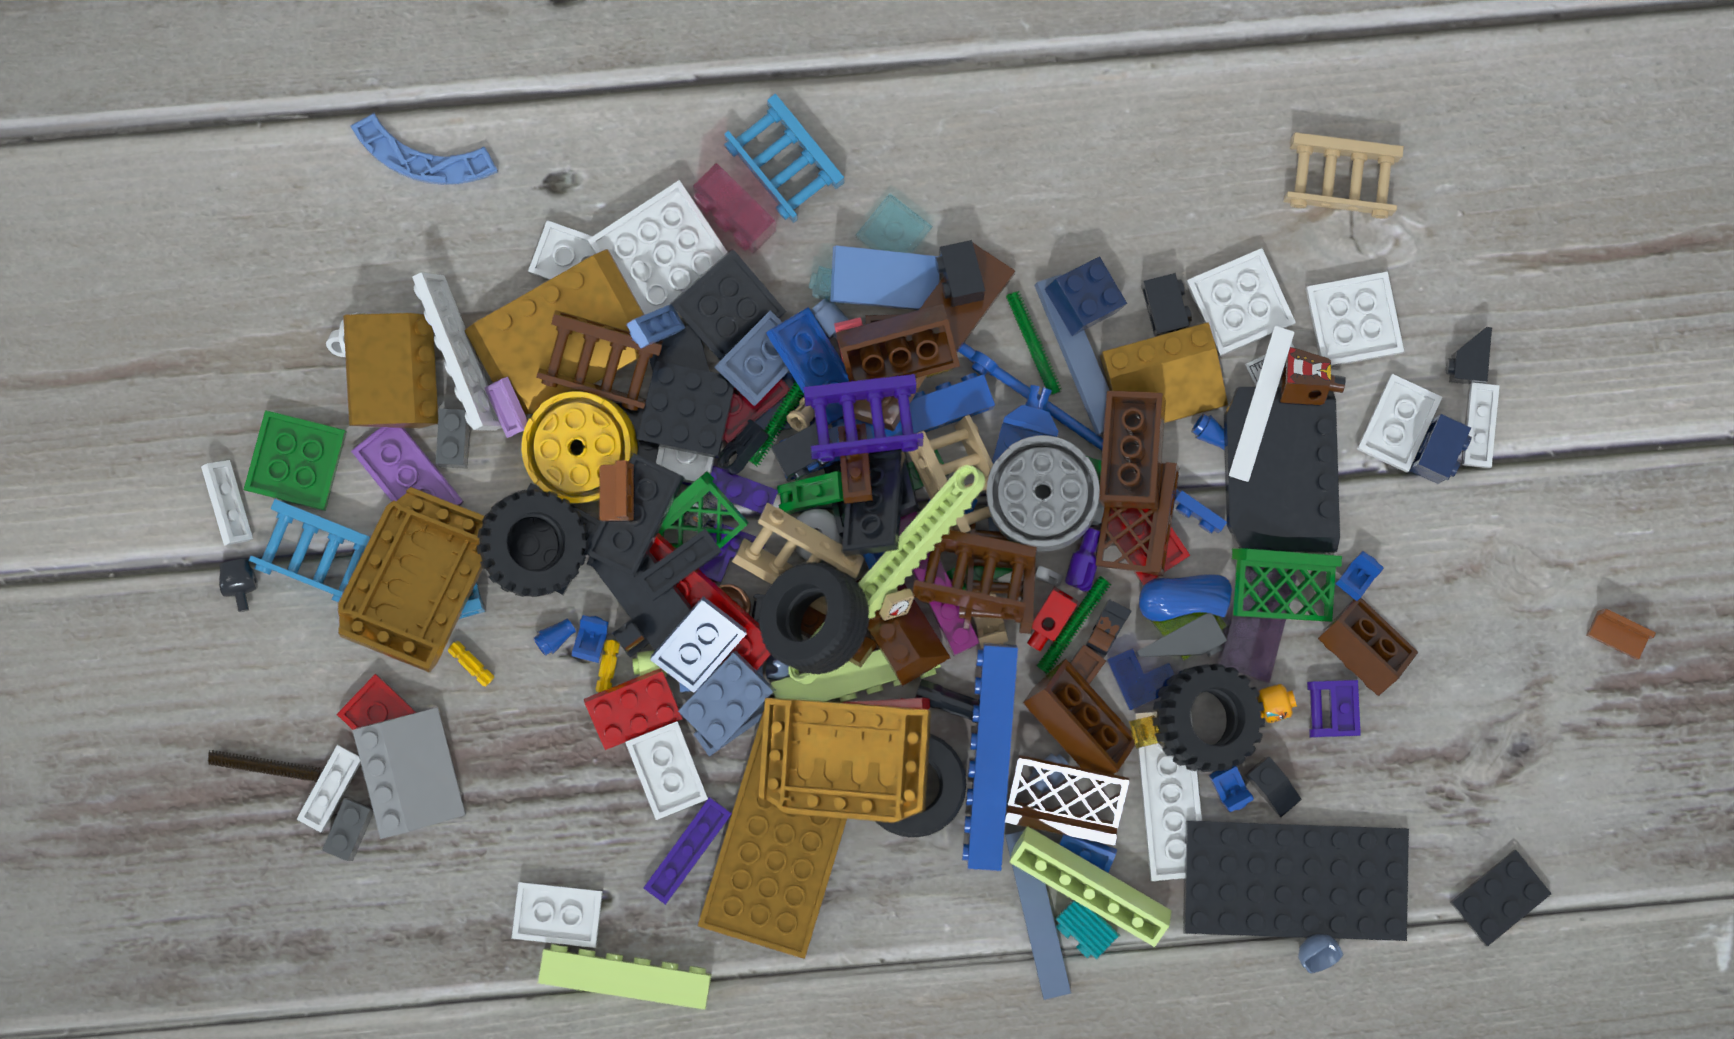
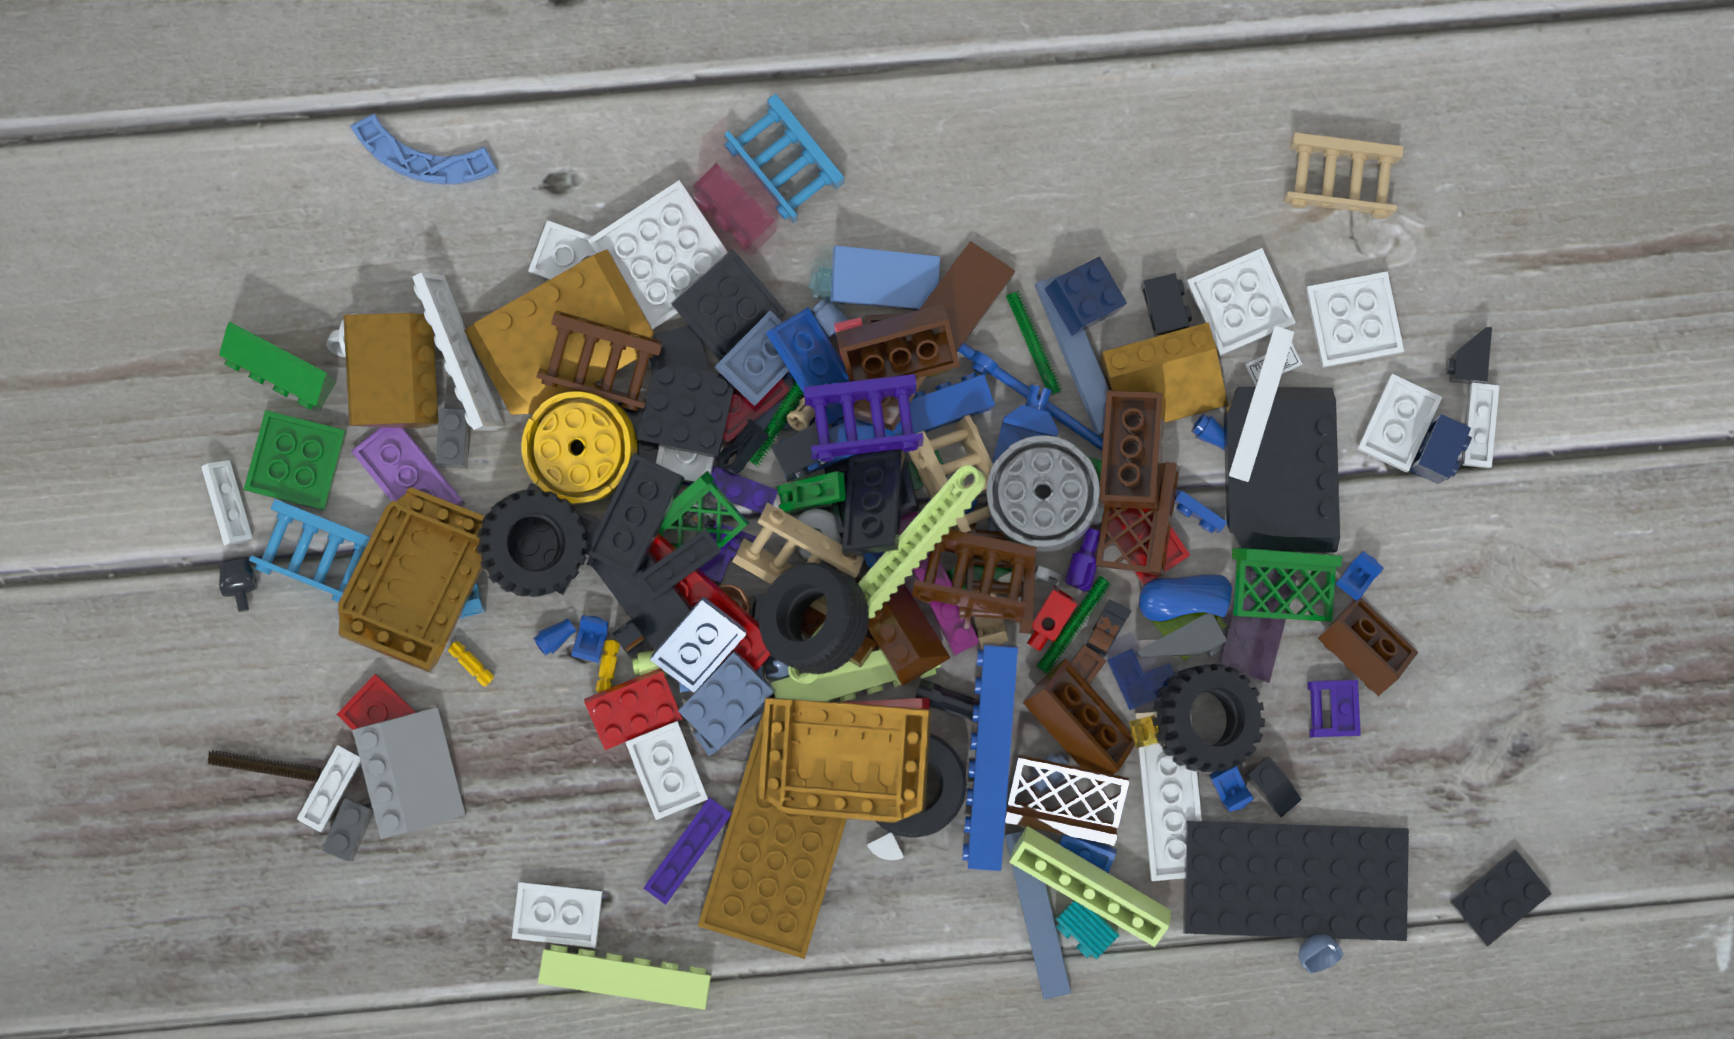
lavender tile [485,377,528,438] -> none
dark orange panel [599,460,634,521] -> none
medium blue plate [627,304,685,348] -> none
reddish brown plate [838,423,873,503] -> none
clear light blue tile [856,193,932,253] -> none
tan tile [879,589,914,621] -> none
black brick [935,240,985,307] -> none
light orange head [1257,684,1297,723] -> none
reddish brown torso [1280,347,1346,405] -> none
dark orange panel [1586,609,1656,660] -> none
none -> green slope [219,321,336,410]
none -> white tile [867,833,904,860]

